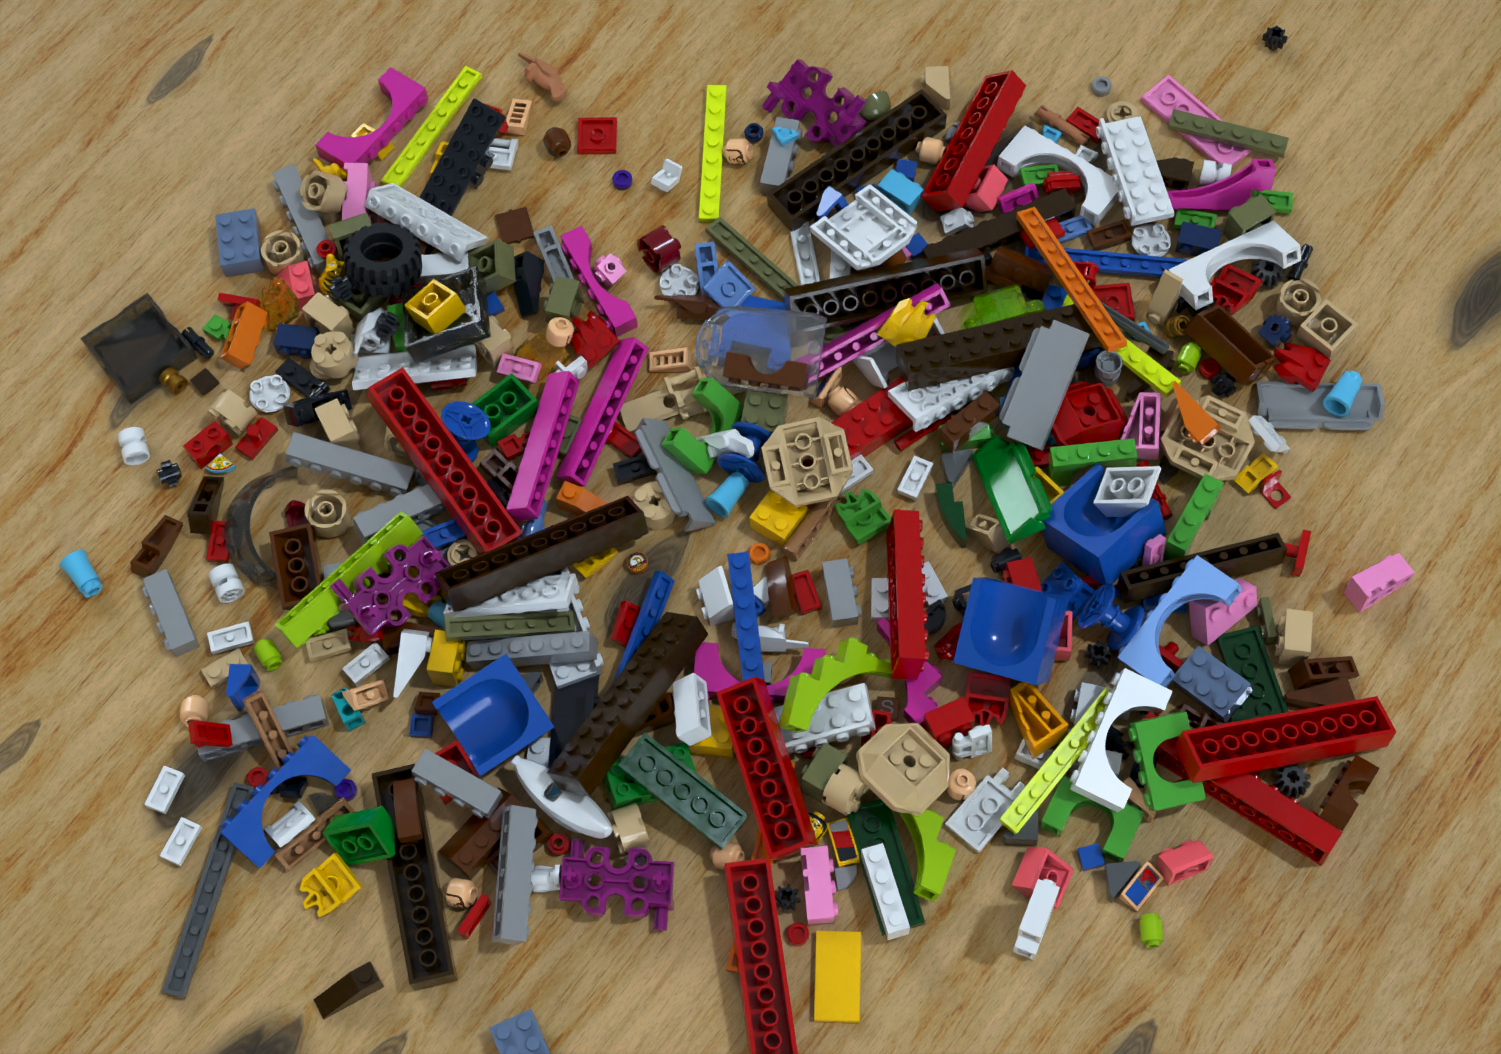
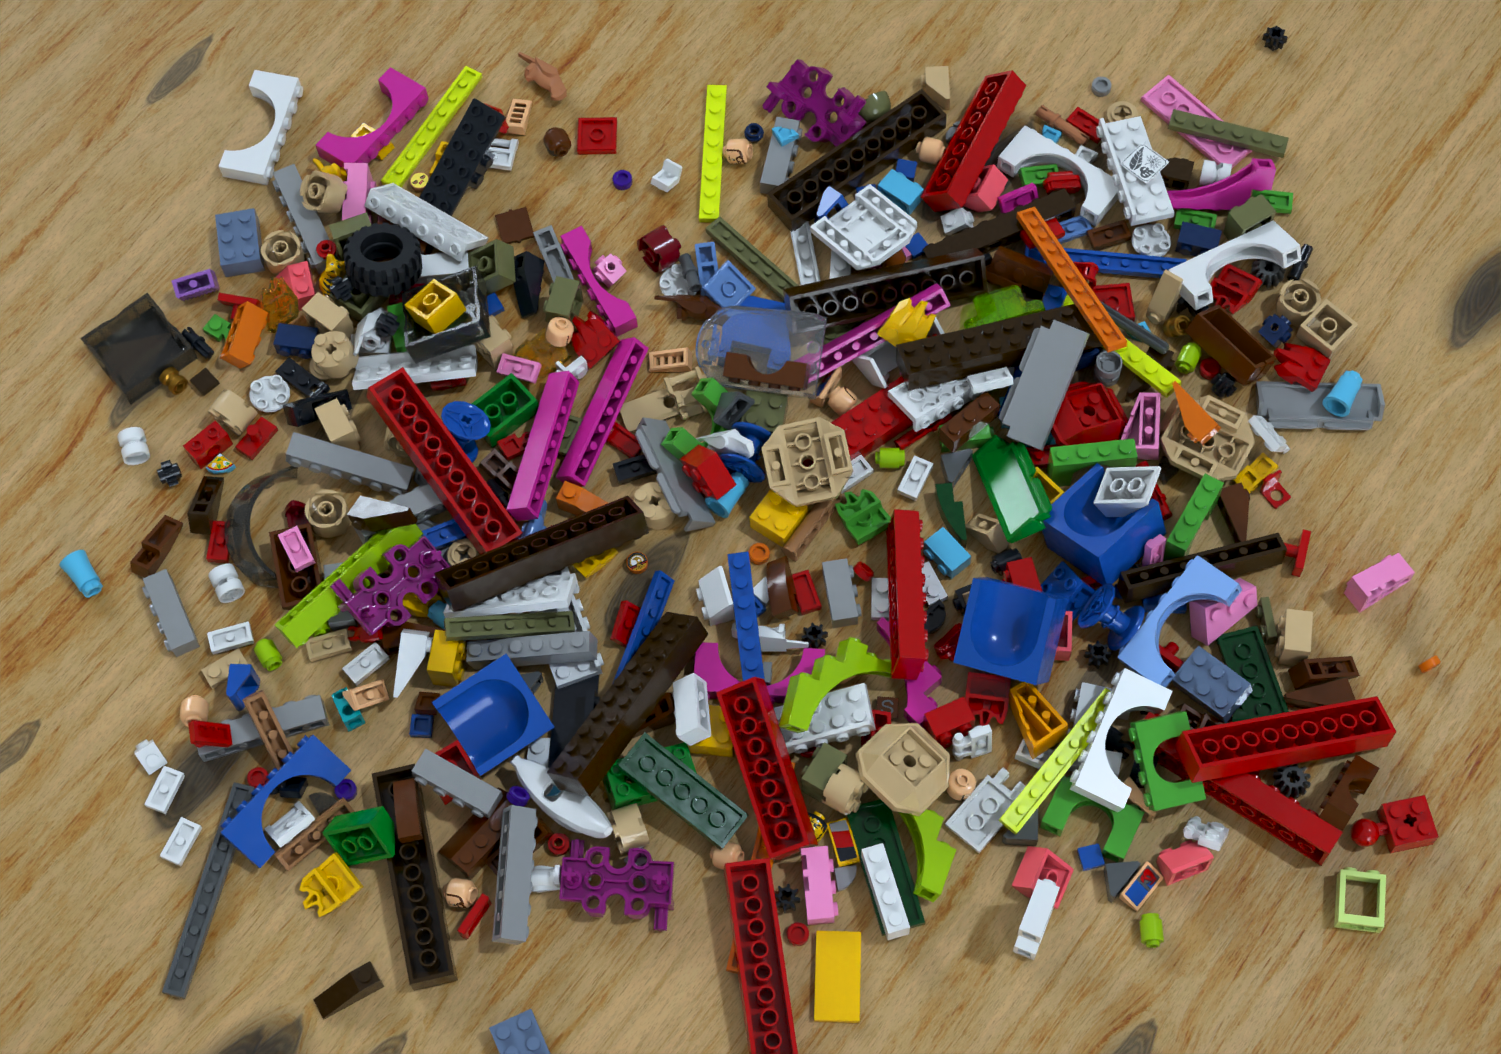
none -> white bracket [134,739,168,775]
none -> medium lavender brick [172,269,220,302]
none -> white arch [219,70,303,185]
none -> bright pink plate [278,526,315,572]
none -> dark brown slope [347,496,418,532]
none -> tile [410,172,429,192]
none -> dark purple tile [506,786,530,807]
none -> dark grey pin [678,253,702,292]
none -> red piece [679,444,737,500]
none -> dark grey slope [713,391,755,430]
none -> black gear [801,622,828,649]
none -> red tile [853,562,874,582]
none -> lime brick [875,447,905,468]
none -> medium azure brick [923,527,971,579]
none -> white plate [967,367,1013,394]
none -> white sticker [1119,142,1169,184]
none -> white plate [1183,816,1229,851]
none -> reddish brown slope [1217,483,1250,543]
none -> yellowish green window [1334,867,1386,933]
none -> red brick [1350,795,1439,854]
none -> orange tile [1418,655,1441,673]

